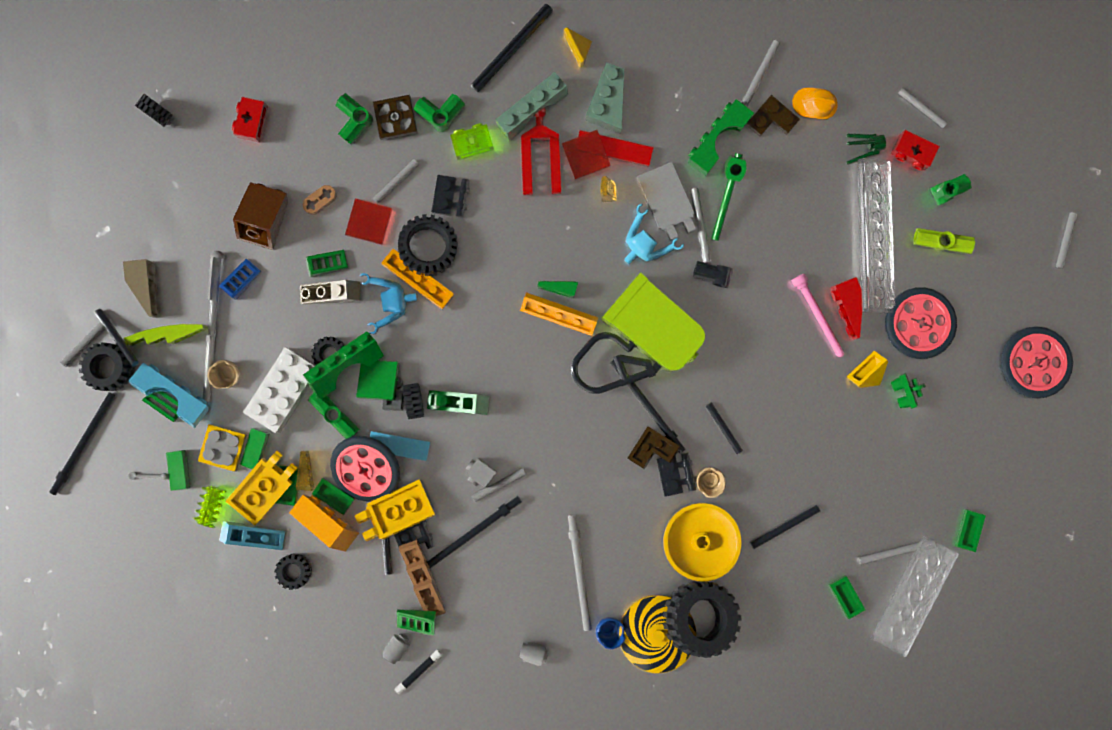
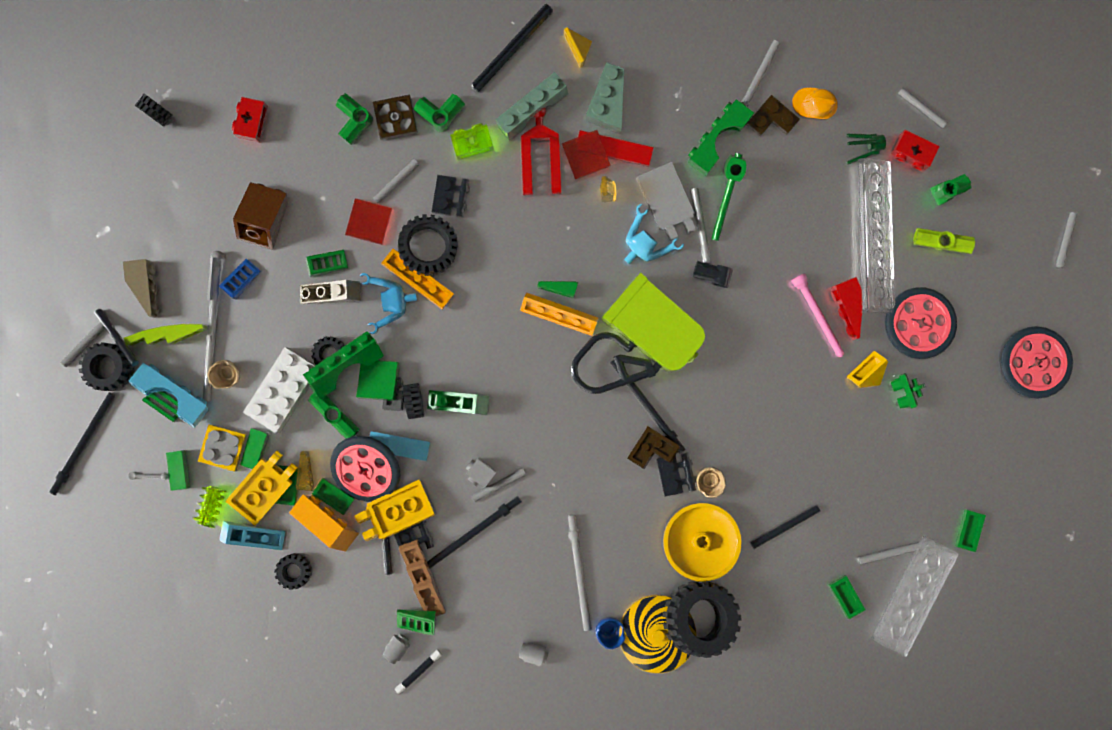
medium nougat beam [303,185,337,215] -> none
black bar [705,402,743,454] -> none

